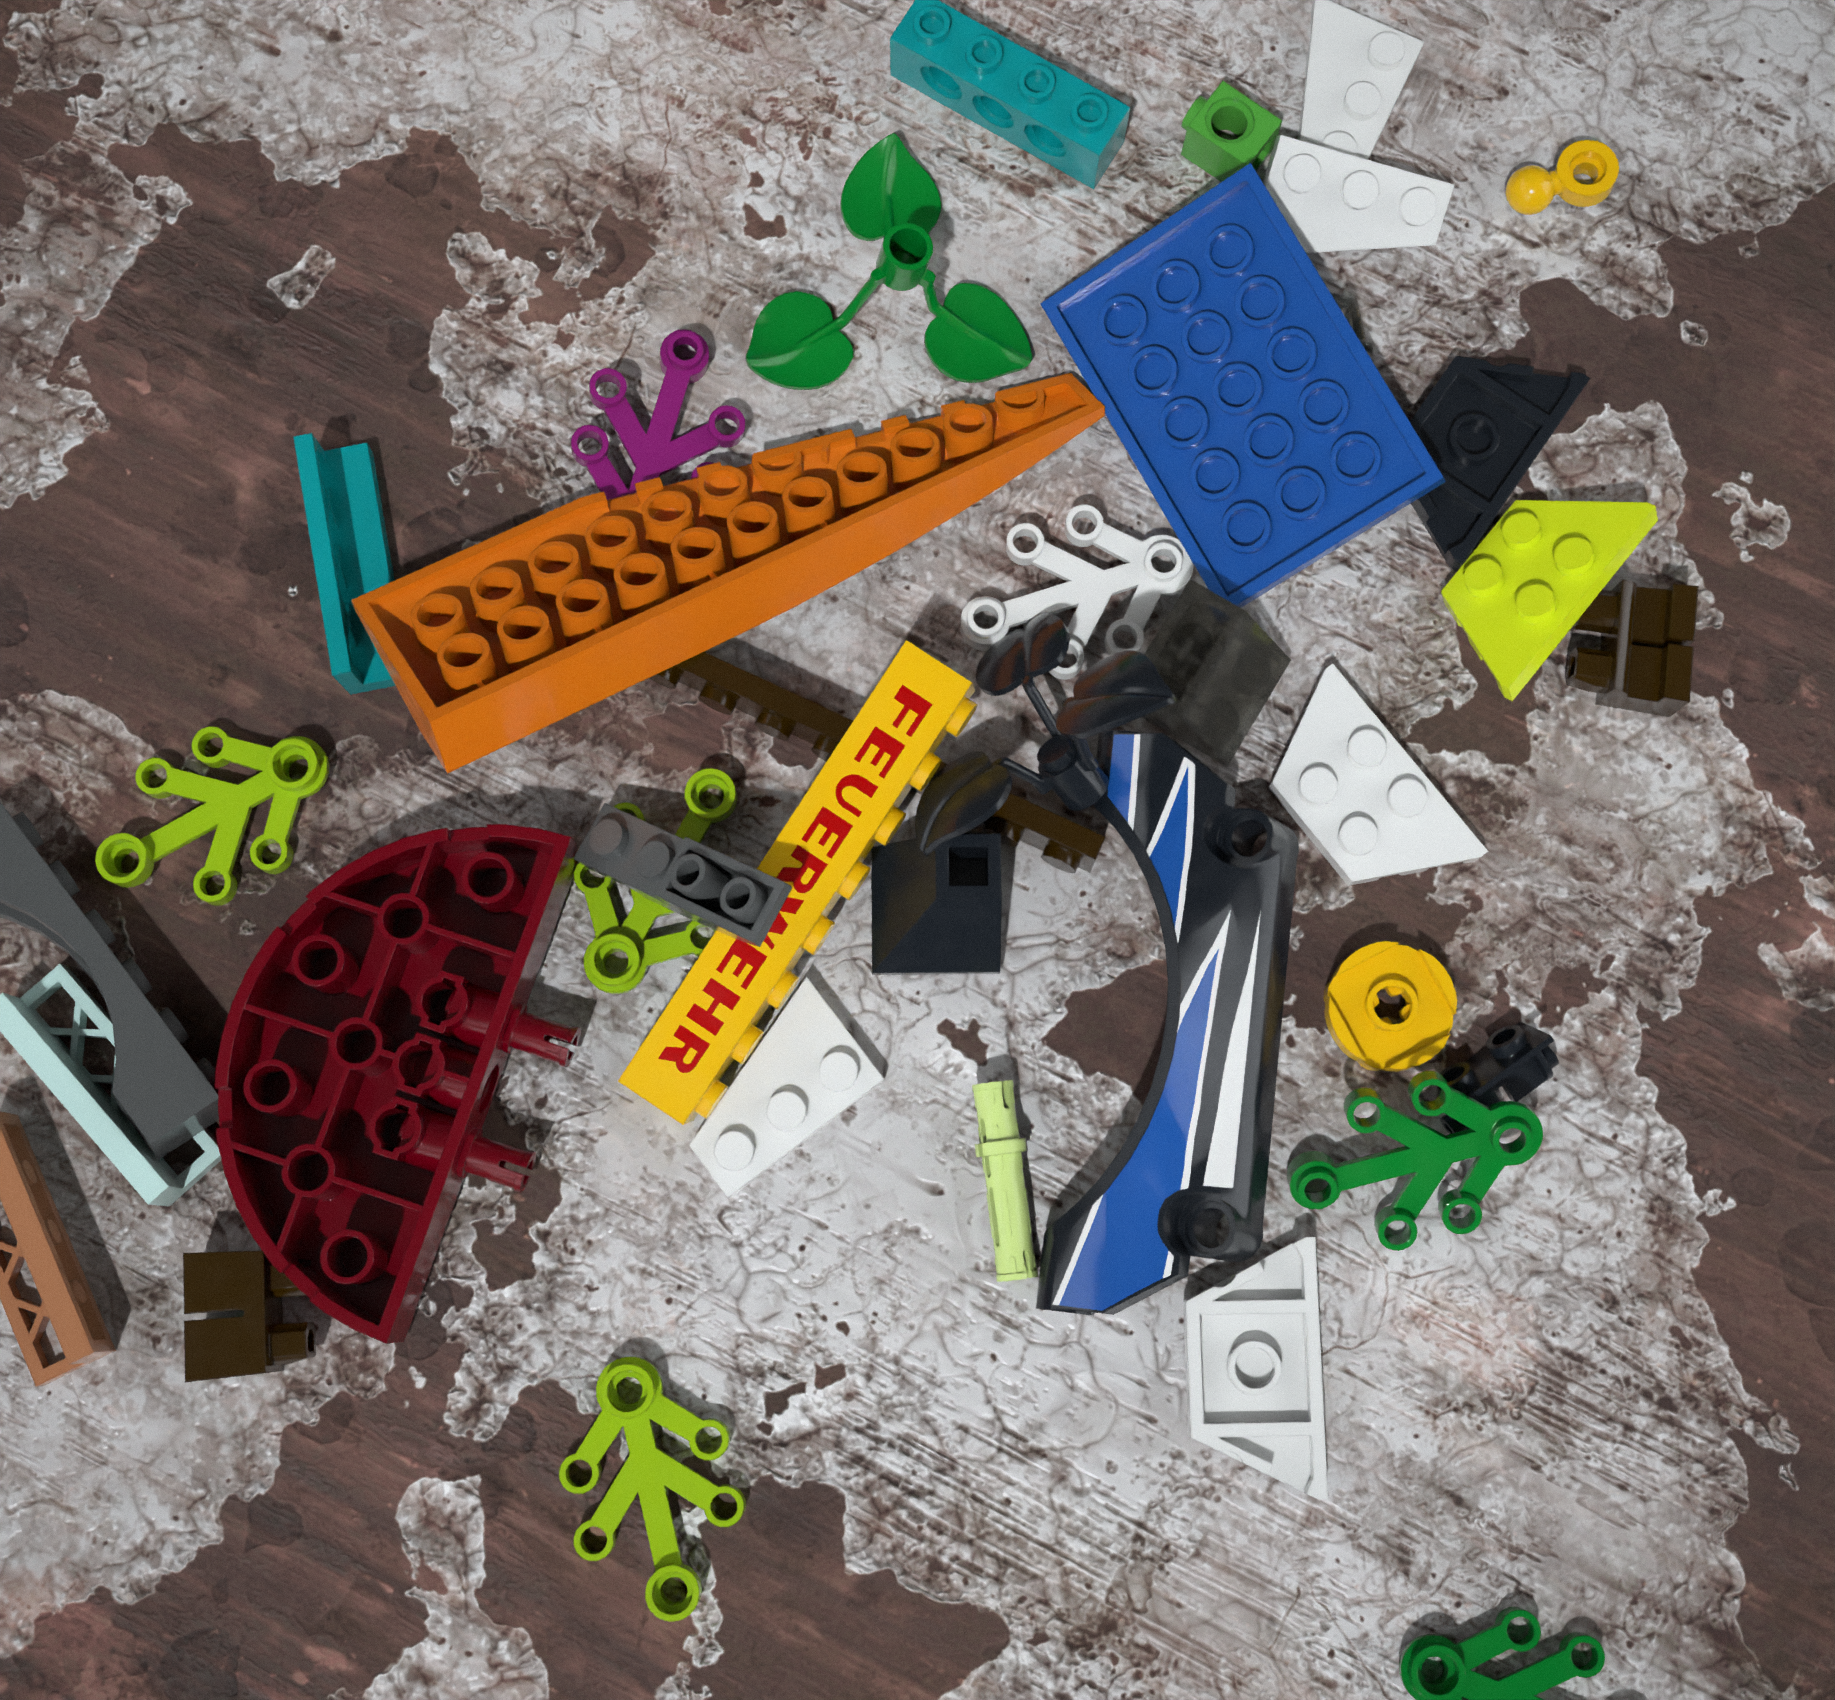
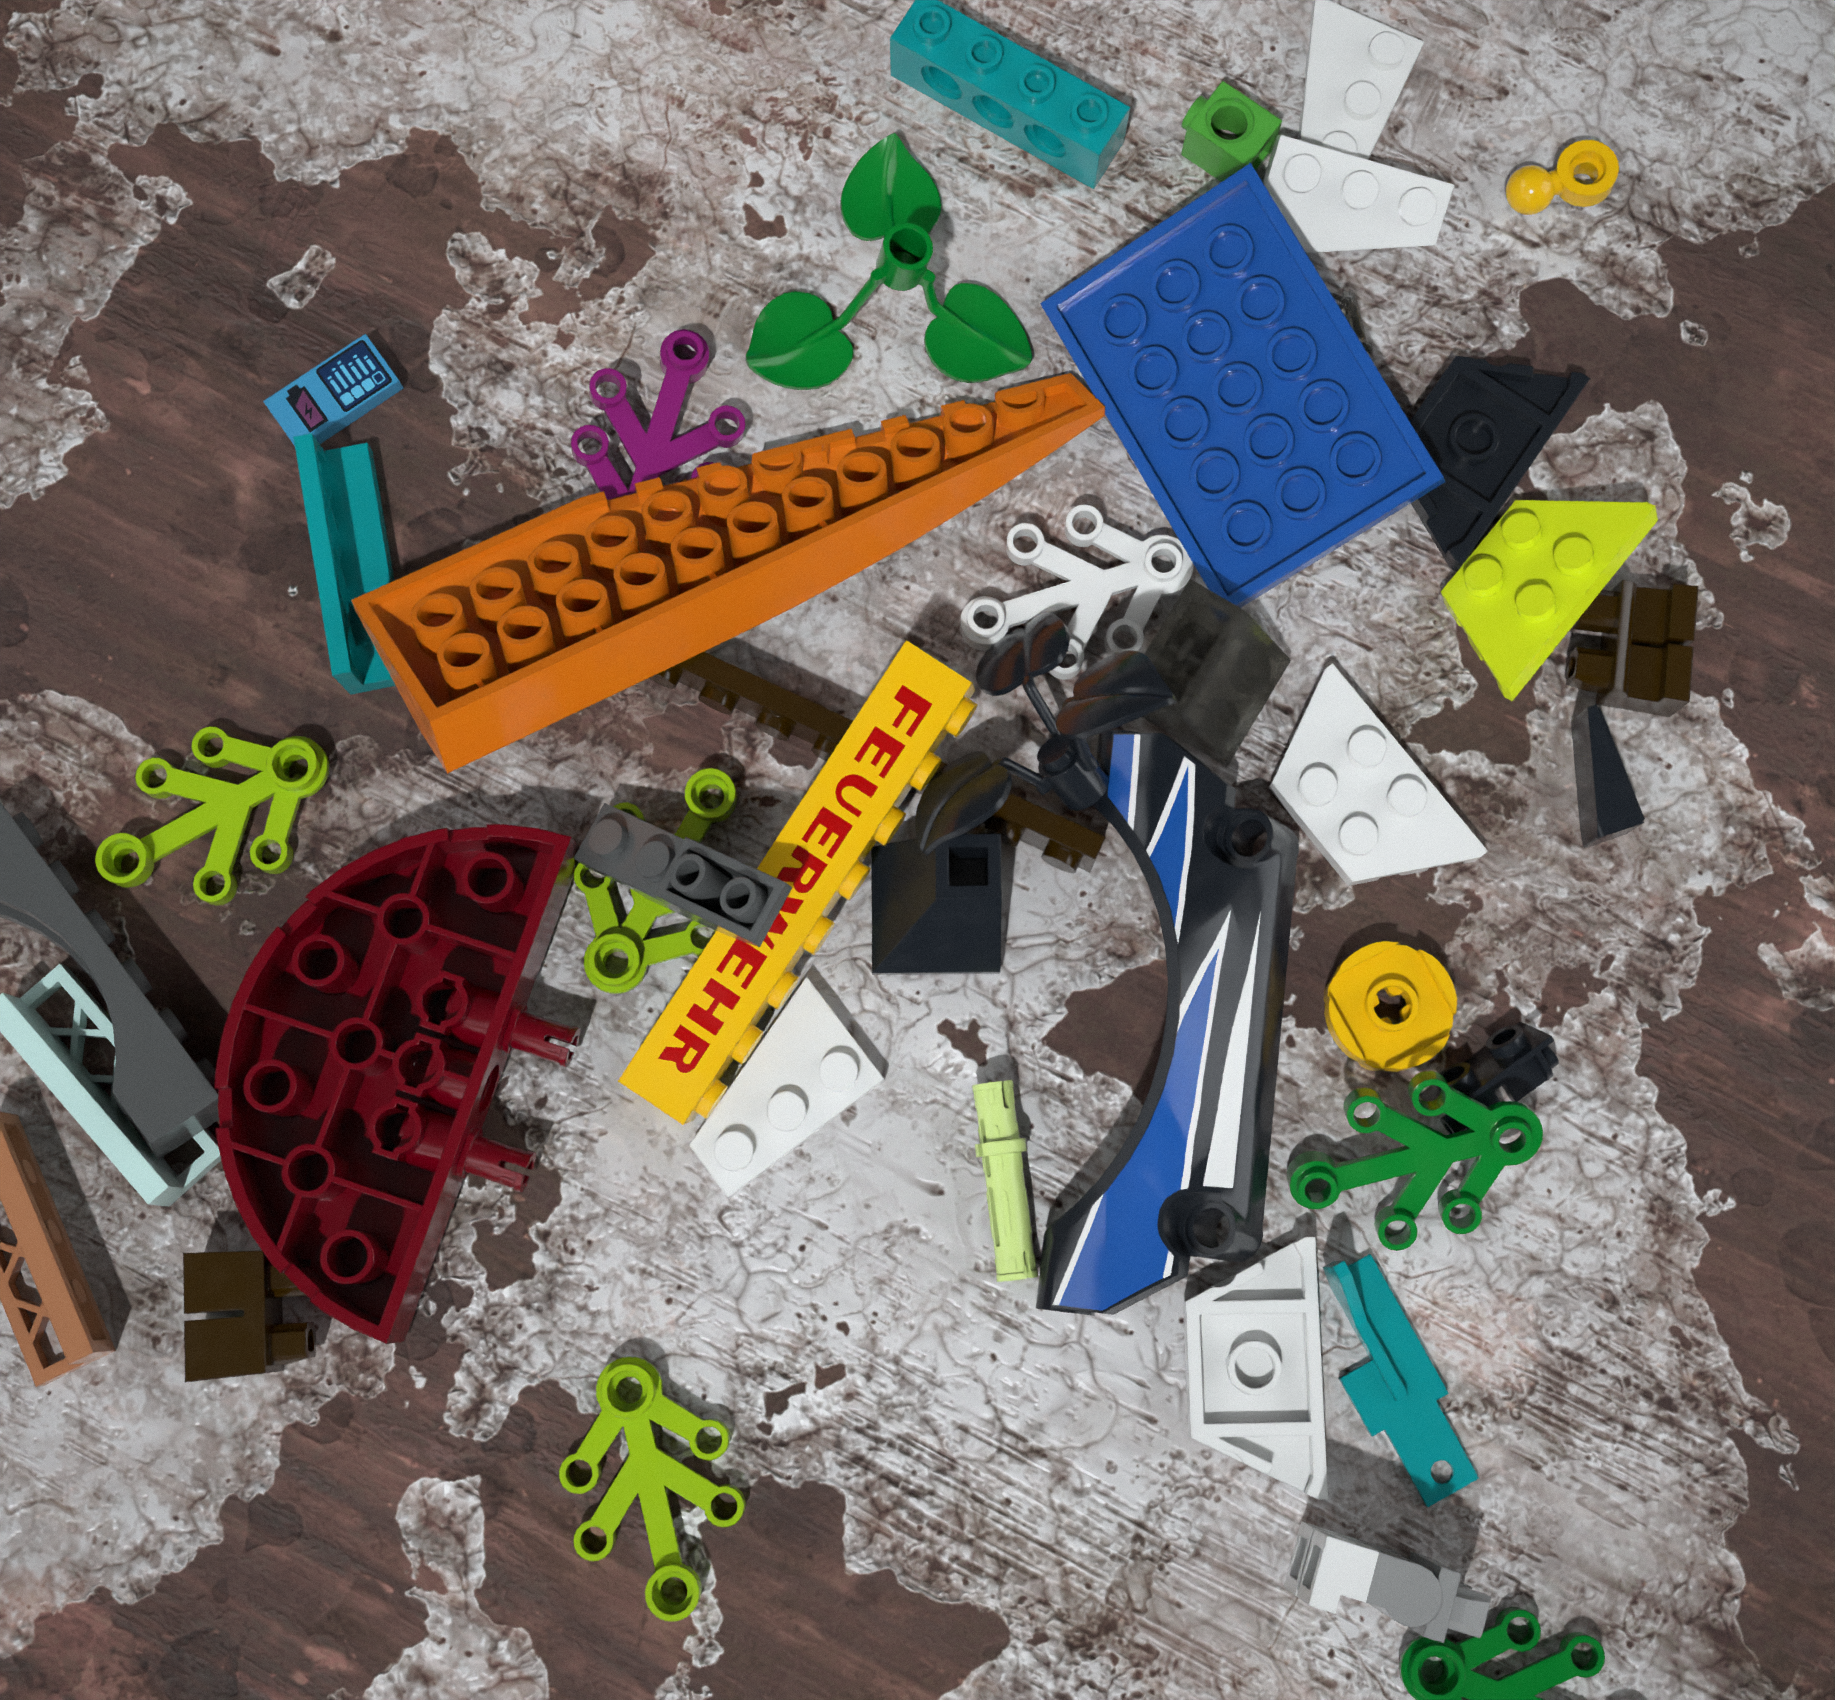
none -> tile [263,334,404,446]
none -> hips [1284,1521,1491,1643]
none -> teal piece [1323,1254,1479,1507]
none -> black slope [1571,704,1645,848]

